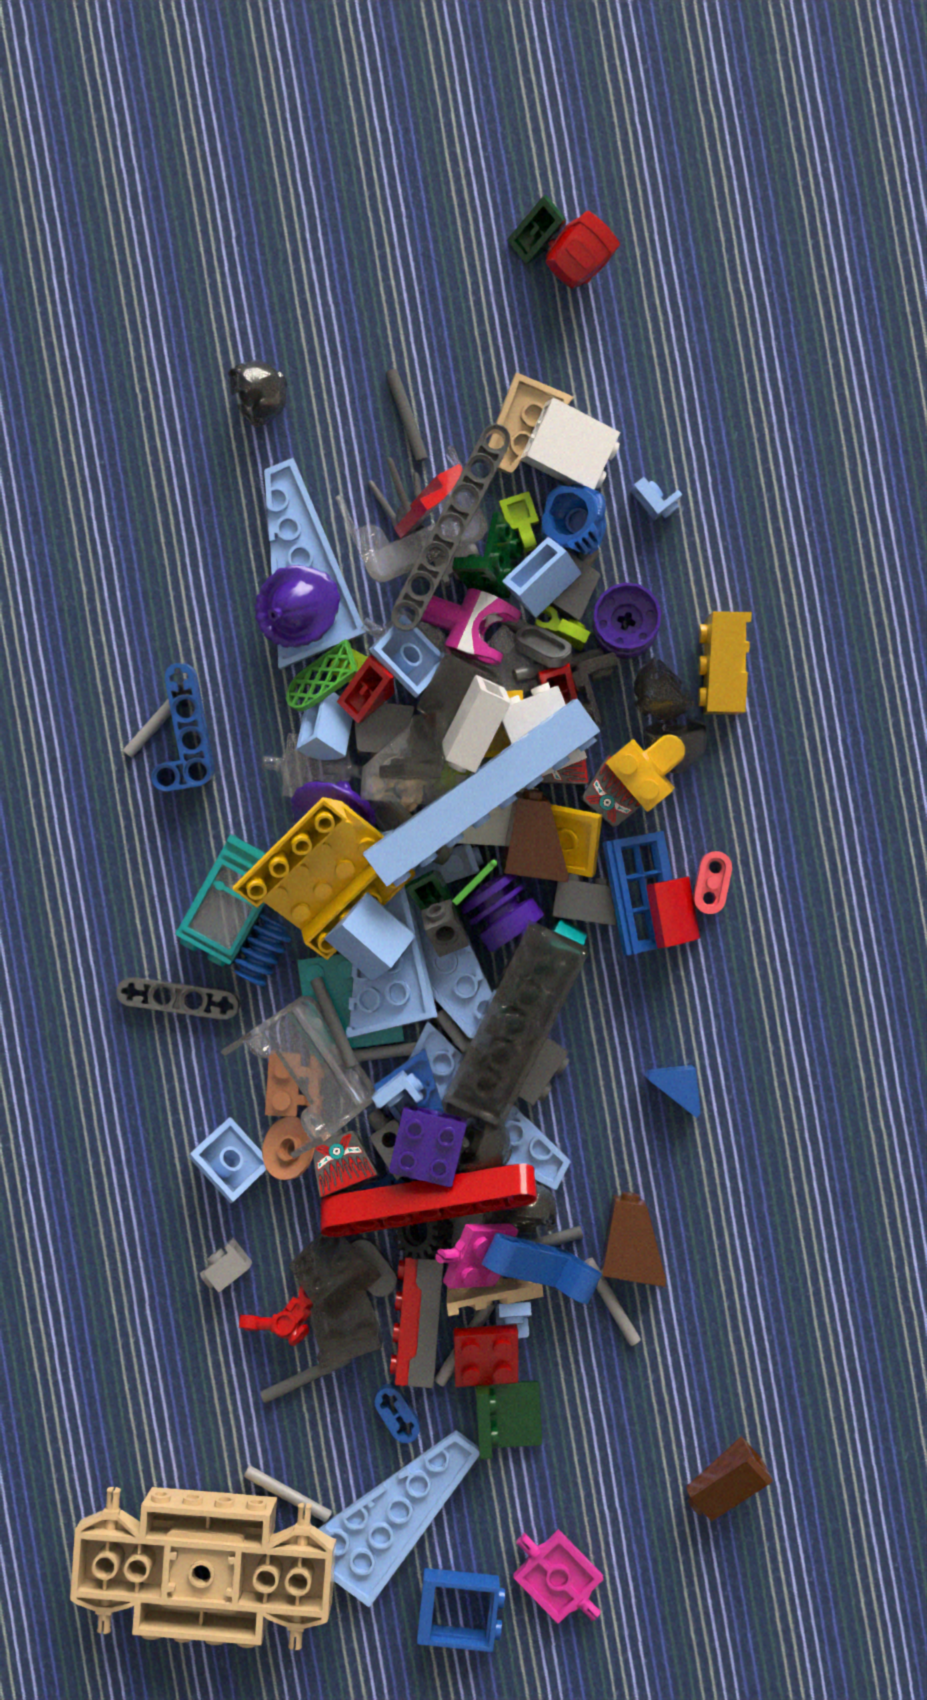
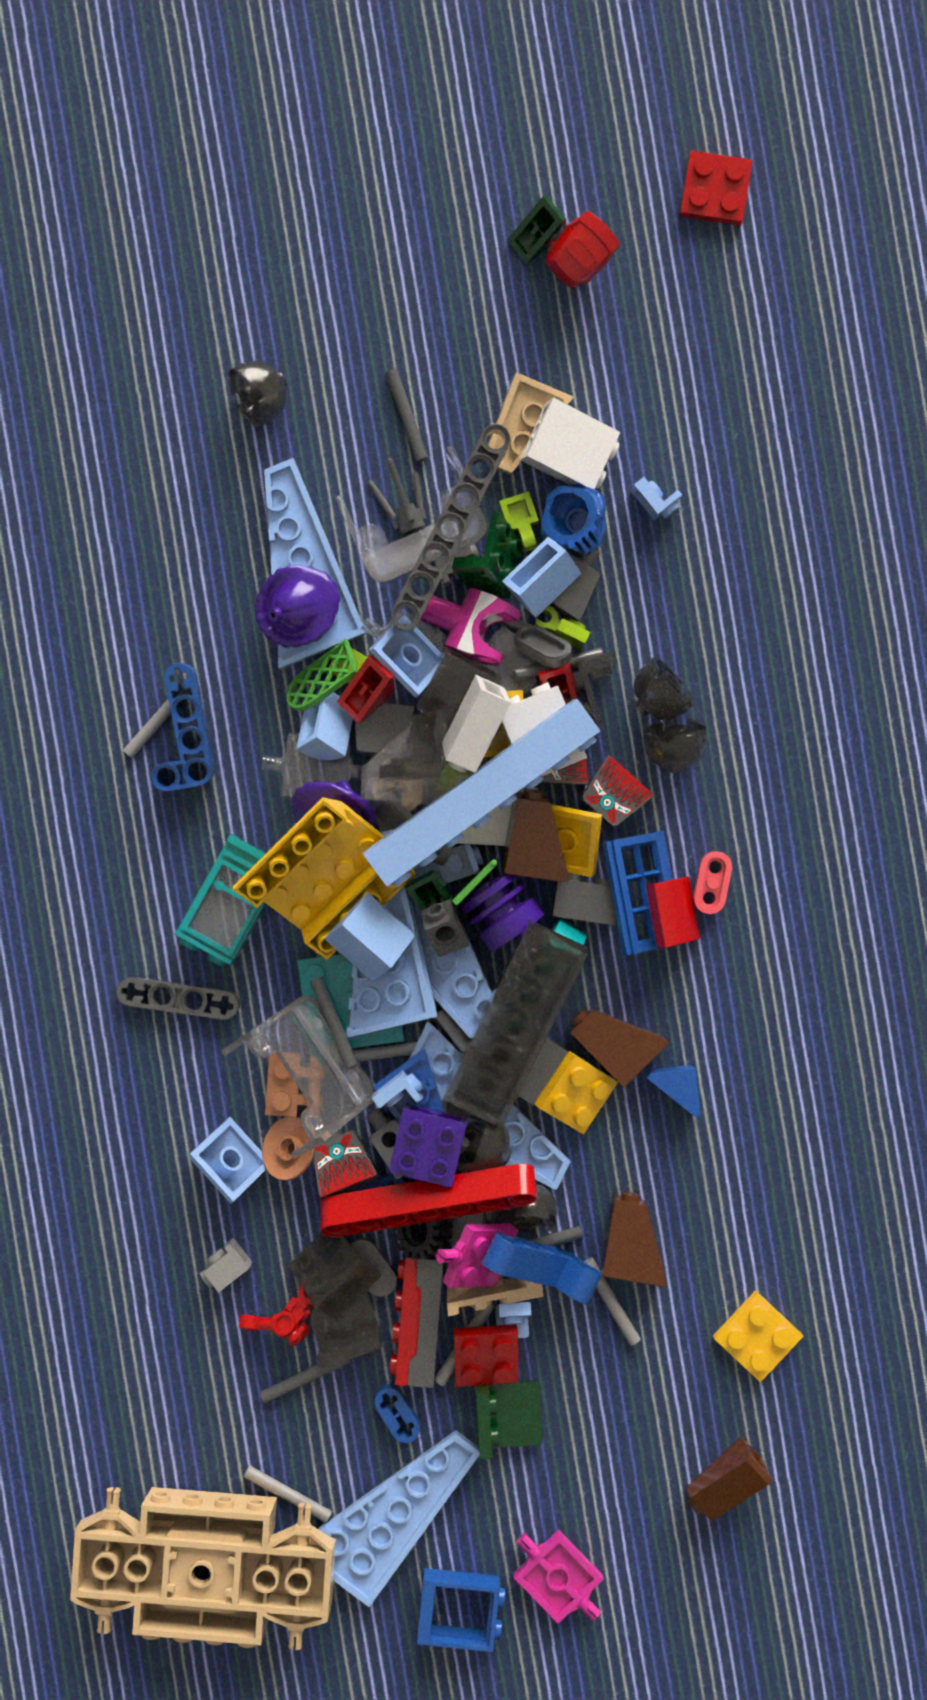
blue piece [232,914,292,986] -> none
red slope [394,464,463,539] -> none
dark purple wheel [593,582,661,659] -> none
yellow brick [605,735,685,812] -> none
yellow wedge [698,611,752,715] -> none
none -> yellow plate [534,1051,618,1135]
none -> reddish brown slope [569,1008,669,1087]
none -> red plate [679,150,752,226]
none -> yellow plate [713,1290,804,1382]

